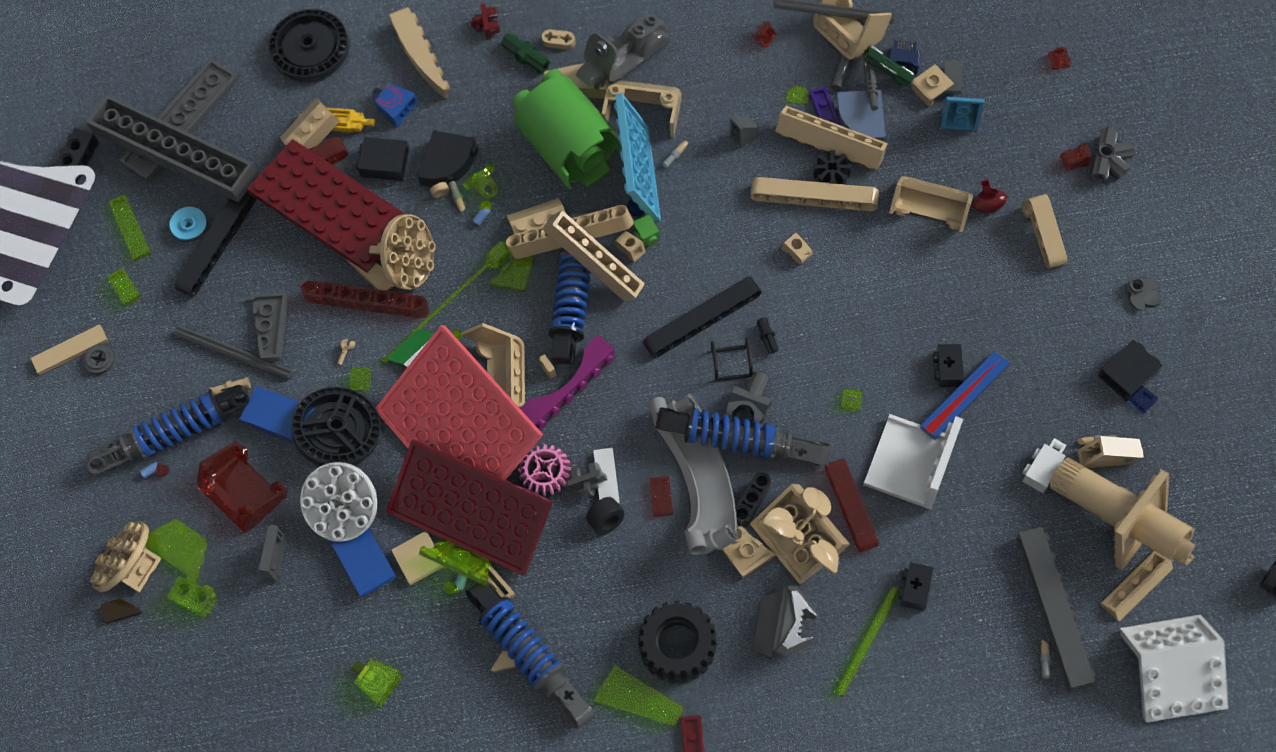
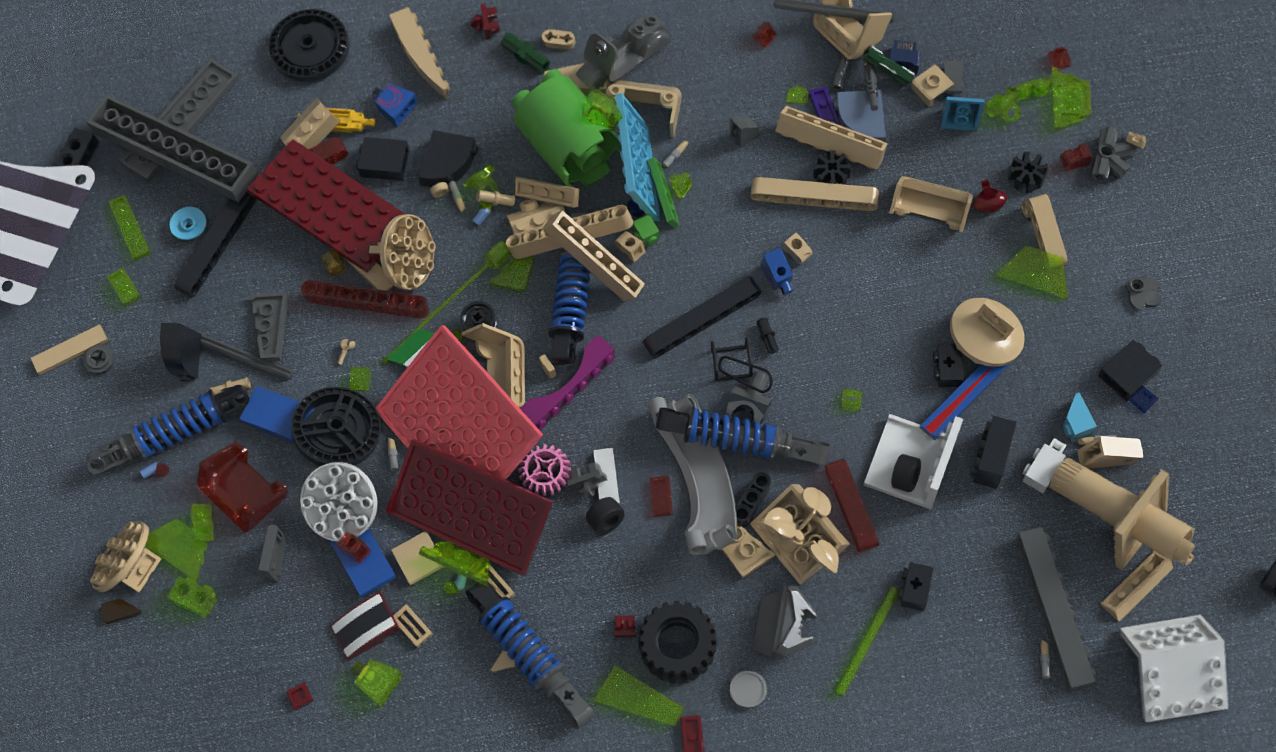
none -> black brick [160,323,202,382]
none -> clear neon green slope [190,504,214,542]
none -> dark red tile [286,682,314,711]
none -> clear yellow wheel [321,250,346,276]
none -> slope [330,591,400,661]
none -> clear red leg [336,532,371,564]
none -> light grey piece [388,438,399,472]
none -> tan tile [393,604,433,648]
none -> black wheel [460,301,498,342]
none -> tan pin [476,190,515,207]
none -> tan tile [515,177,579,208]
none -> tan tile [520,199,539,212]
none -> clear neon green torso [582,89,622,131]
none -> dark red tile [614,615,635,638]
none -> bright green tile [648,157,680,228]
none -> clear neon green tile [669,172,693,198]
none -> black piece [718,356,773,393]
none -> light grey piece [730,671,767,707]
none -> blue torso [760,247,793,295]
none -> black tyre [891,454,921,492]
none -> tan bracket [950,298,1024,367]
none -> black piece [972,416,1017,489]
none -> clear neon green tile [985,86,1021,122]
none -> clear neon green wing [997,245,1068,299]
none -> black gear [1008,151,1048,193]
none -> clear neon green slope [1012,78,1053,102]
none -> clear neon green wing [1051,67,1091,131]
none -> medium azure slope [1063,392,1097,441]
none -> tan tile [1126,132,1146,149]

